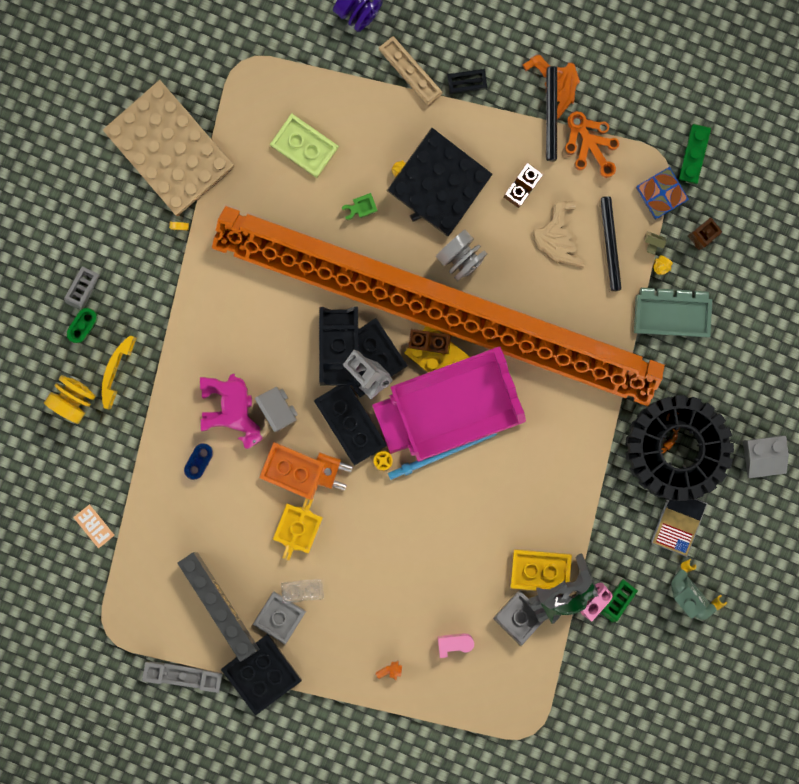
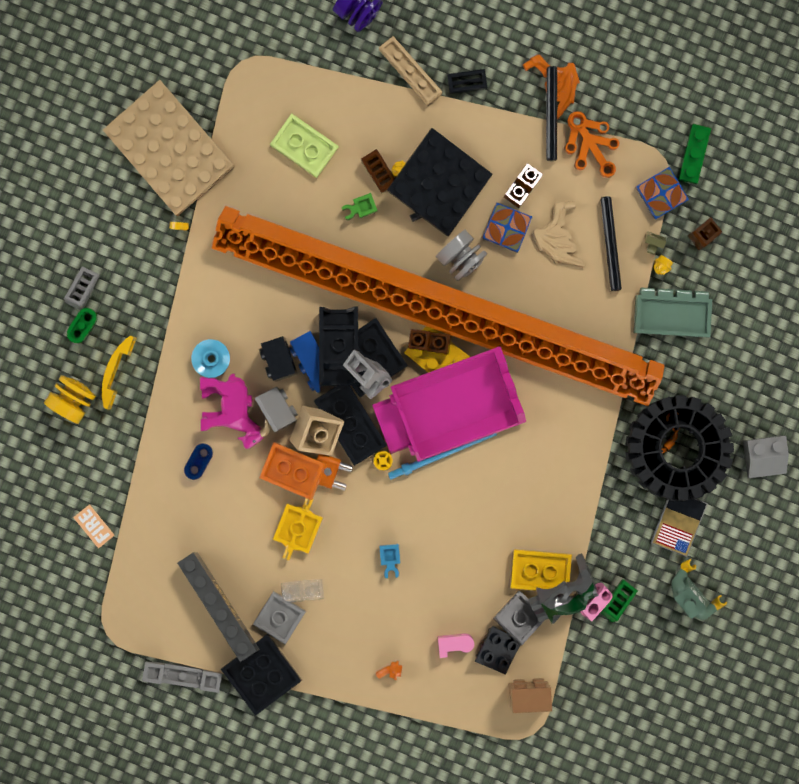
none -> medium azure dish [191,339,230,378]
none -> black brick [259,336,298,382]
none -> blue slope [289,331,321,393]
none -> tan slope [290,406,344,456]
none -> reddish brown slope [361,149,395,194]
none -> dark azure plate [379,544,400,578]
none -> black hinge [475,626,520,675]
none -> tile [482,203,532,253]
none -> medium nougat brick [509,678,552,713]

